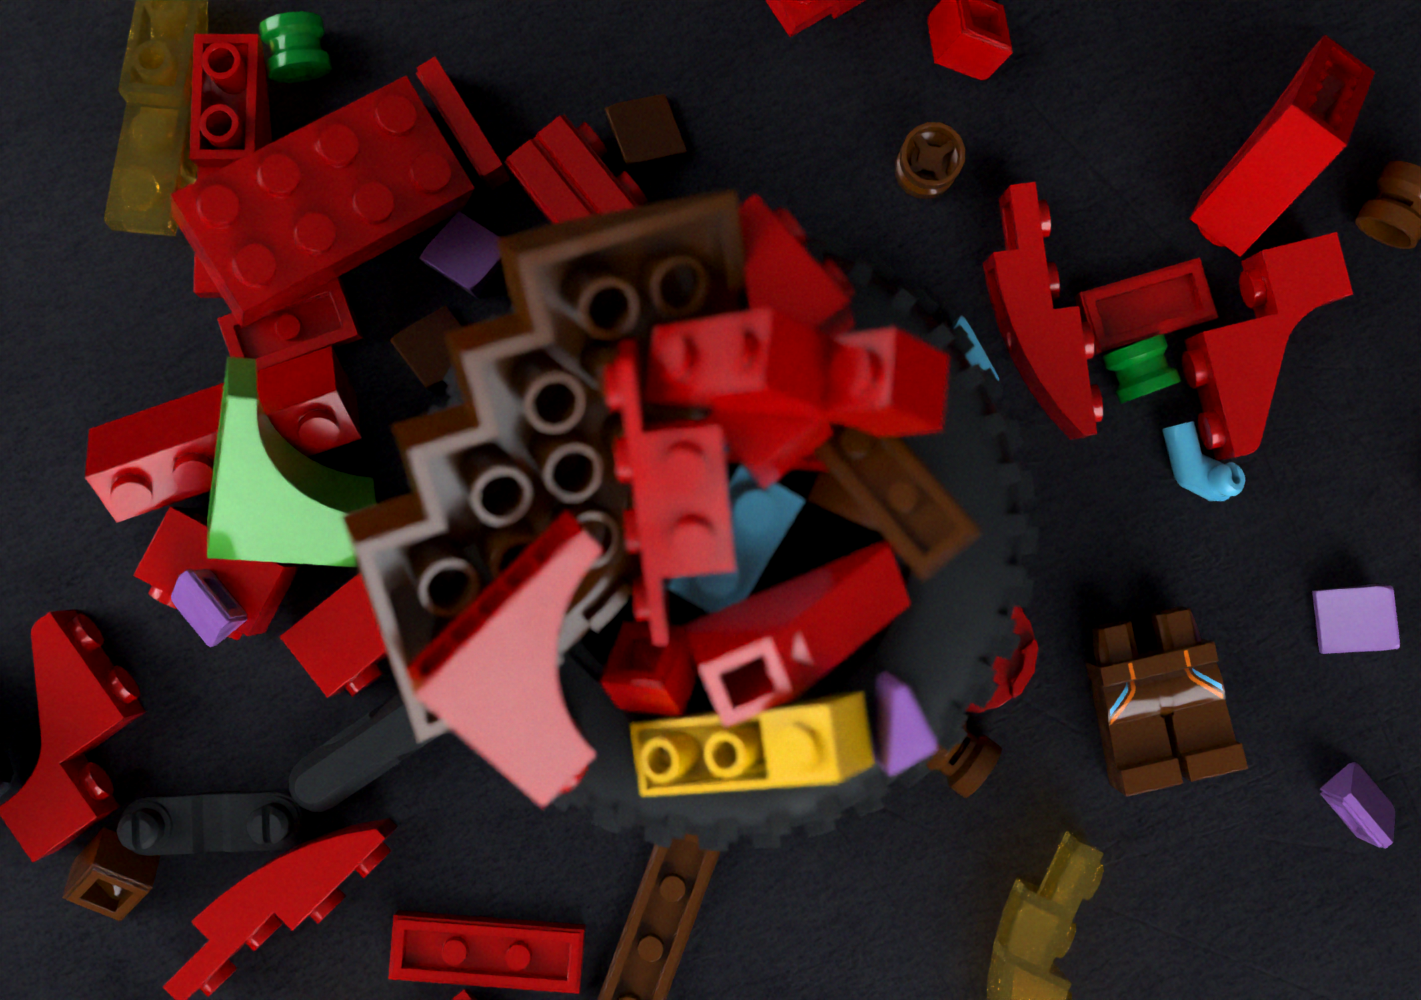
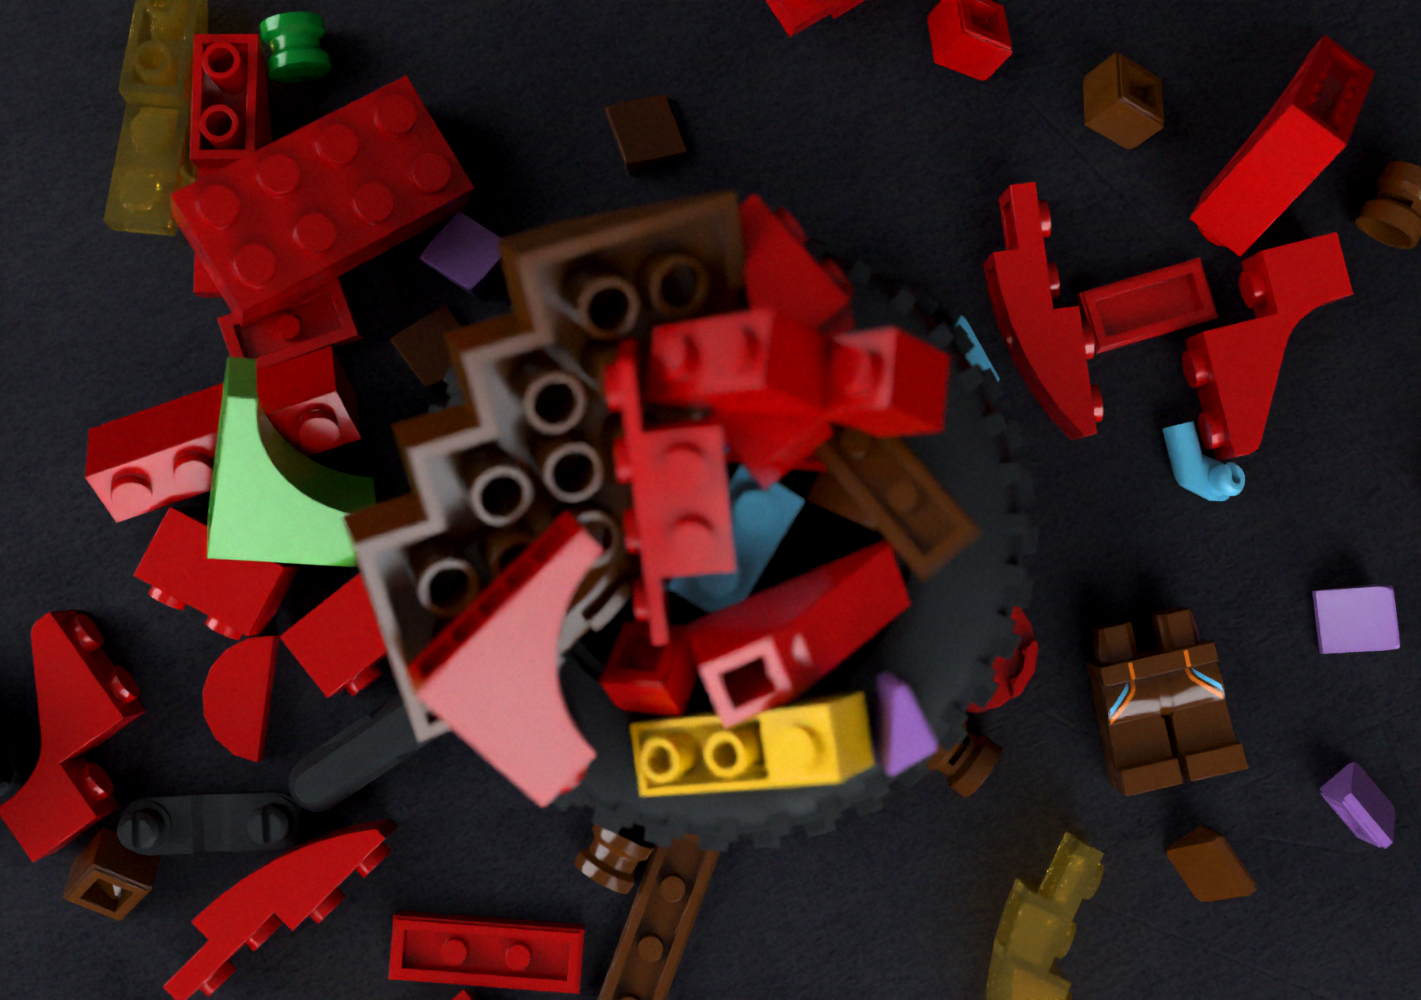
medium lavender slope [171,569,248,647] -> none
red tile [416,56,510,190] -> none
red brick [504,114,648,224] -> none
reddish brown wheel [895,122,965,199] -> none
green wheel [1102,334,1181,404] -> none
none -> red tile [202,635,279,762]
none -> reddish brown wheel [574,824,654,894]
none -> reddish brown slope [1083,52,1164,149]
none -> reddish brown slope [1166,825,1257,902]

